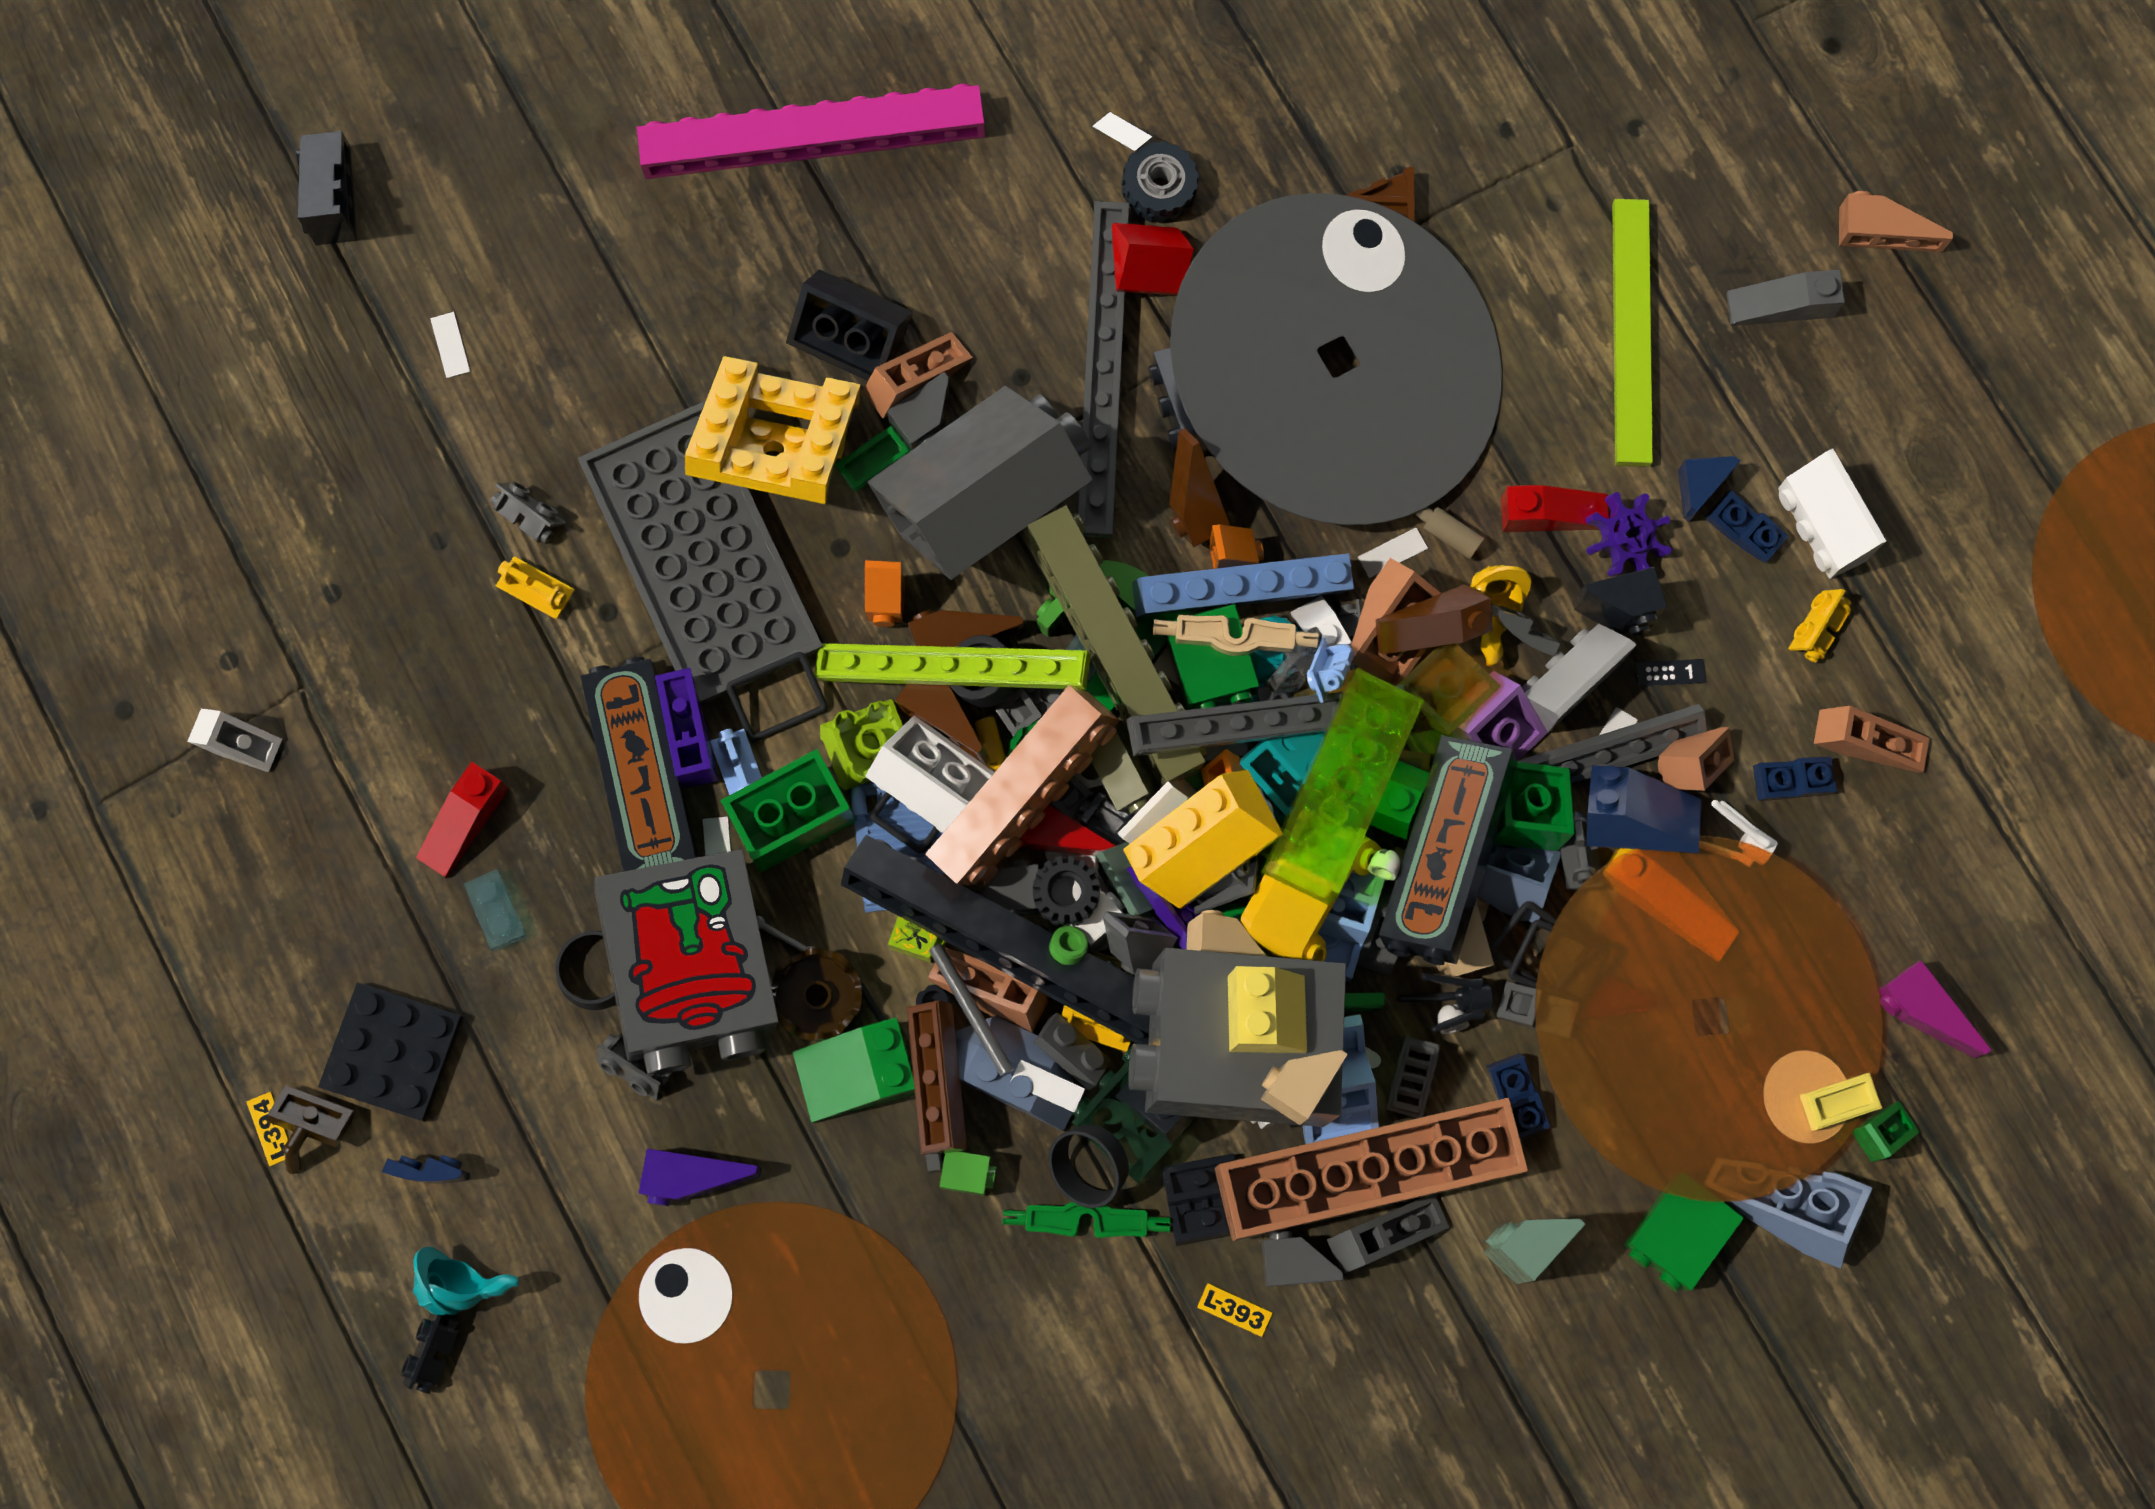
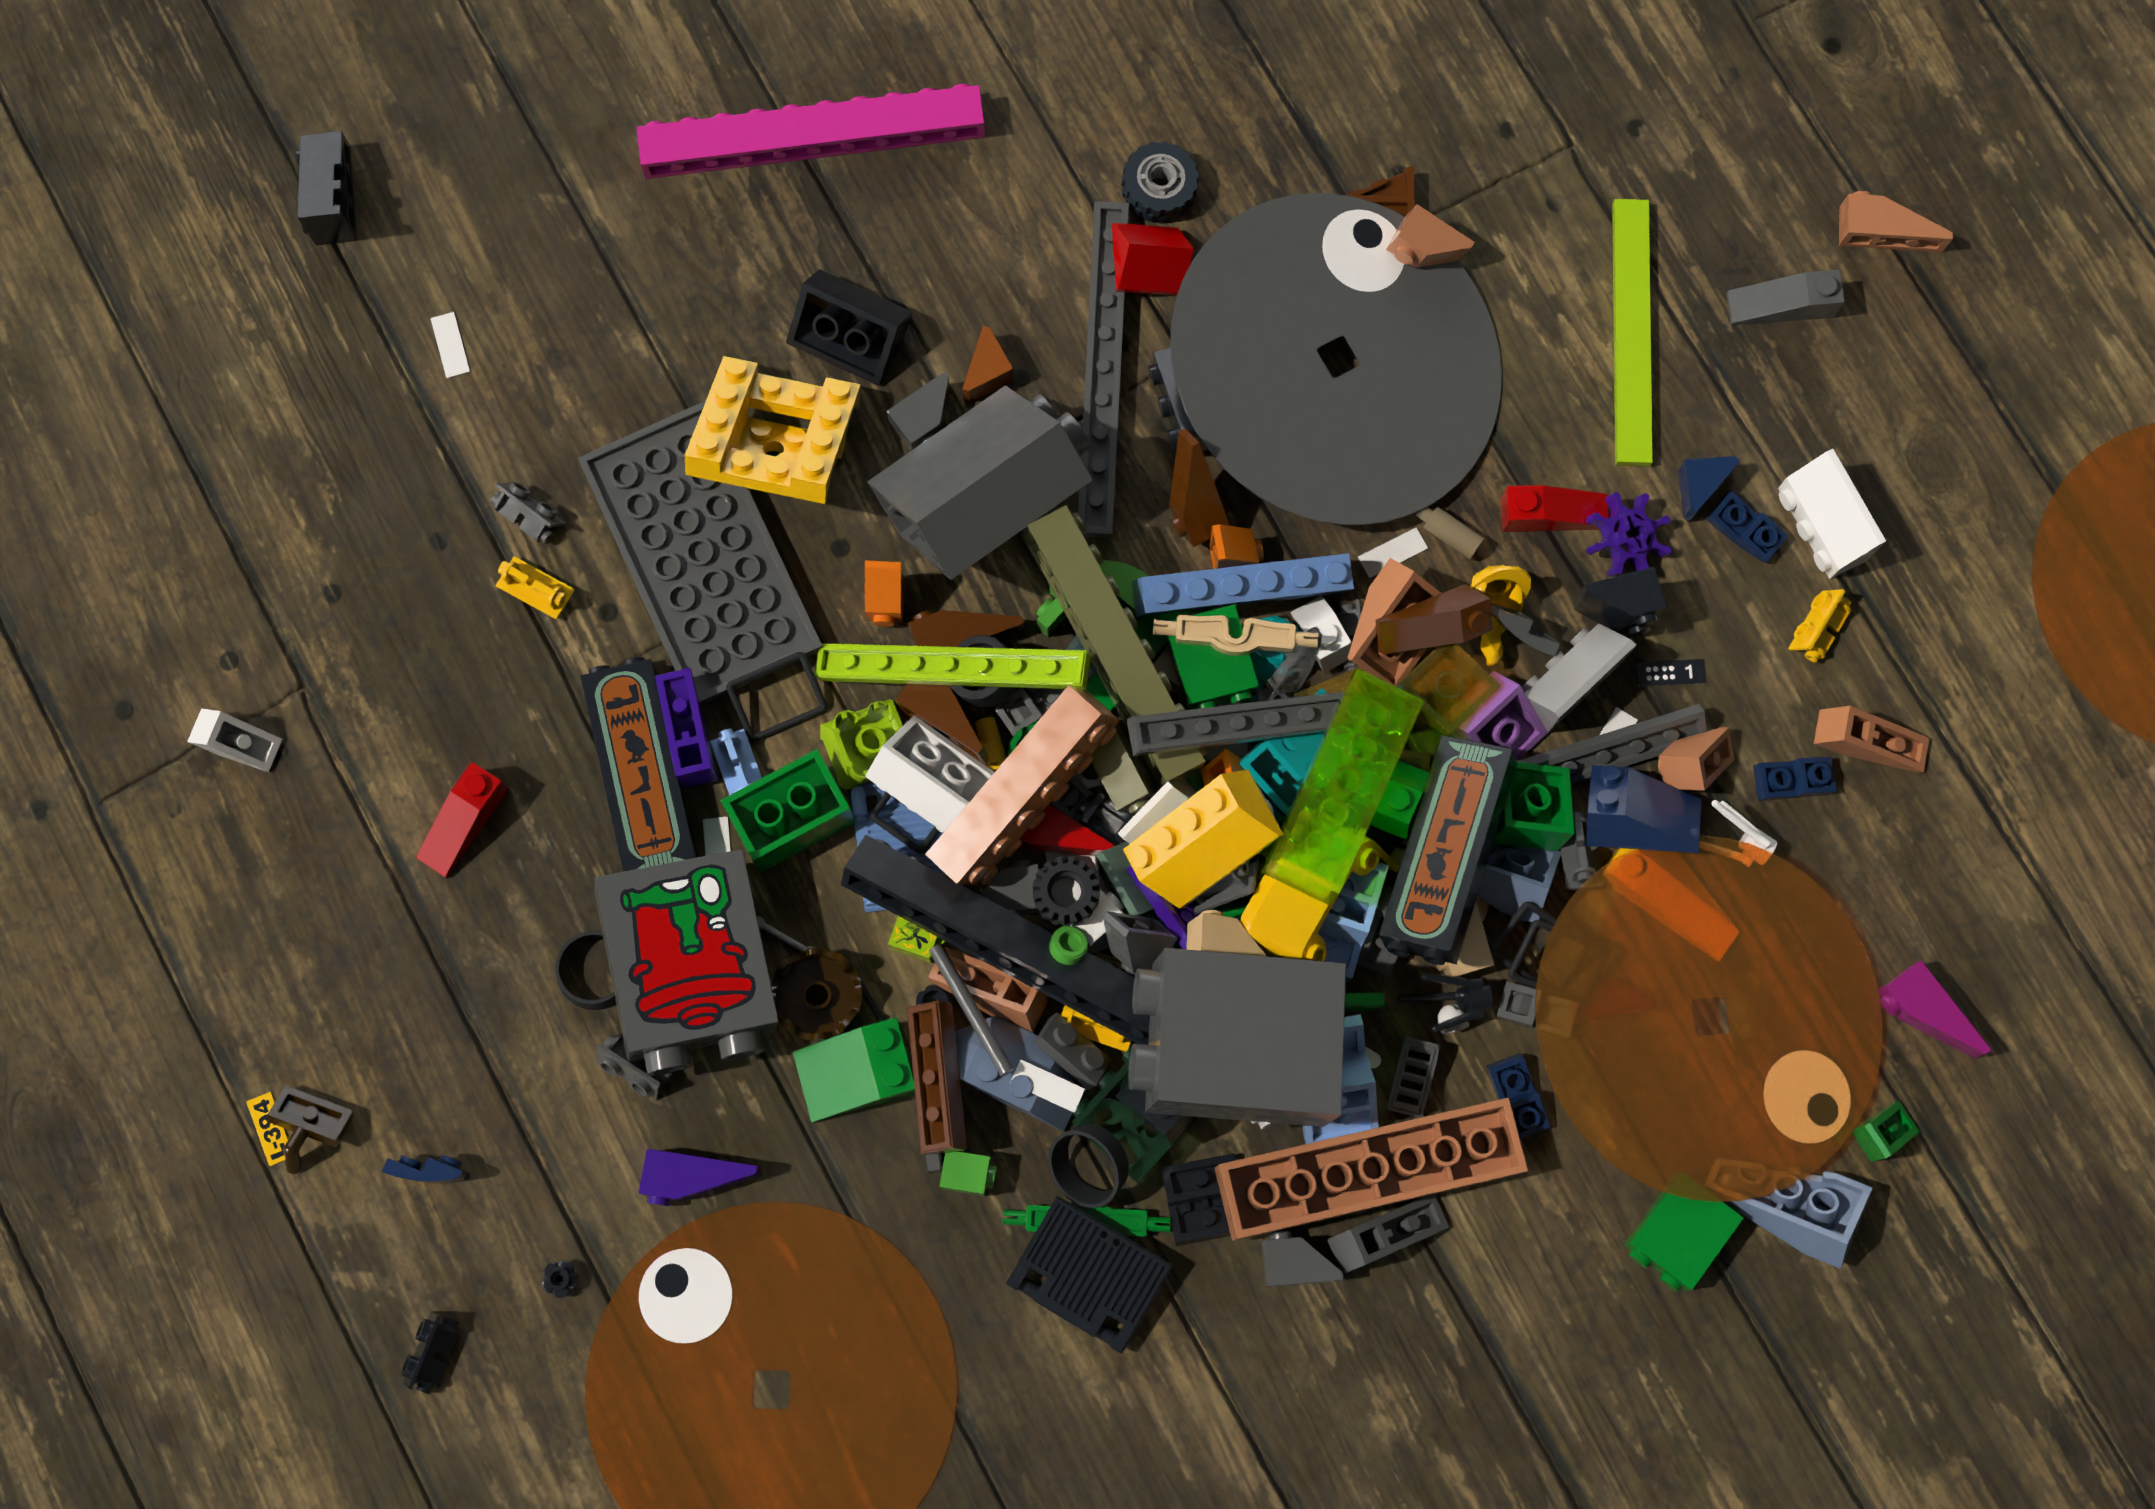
black plate [318,982,463,1122] -> none
teal piece [412,1246,519,1315] -> none
clear light blue plate [464,869,527,951] -> none
green tile [834,425,911,492] -> none
nougat slope [862,332,973,418] -> none
white sticker [1093,112,1152,151] -> none
yellow sticker [1197,1283,1272,1337] -> none
light yellow slope [1228,966,1307,1053] -> none
tan slope [1261,1050,1347,1125] -> none
light blue hinge [1307,638,1354,703] -> none
hinge [1368,849,1401,880] -> none
sand green slope [1483,1219,1585,1284] -> none
light yellow tile [1799,1073,1882,1131] -> none
none -> black plate [541,1260,579,1298]
none -> dark orange slope [962,325,1014,403]
none -> black window [1006,1196,1173,1354]
none -> nougat slope [1386,204,1475,268]

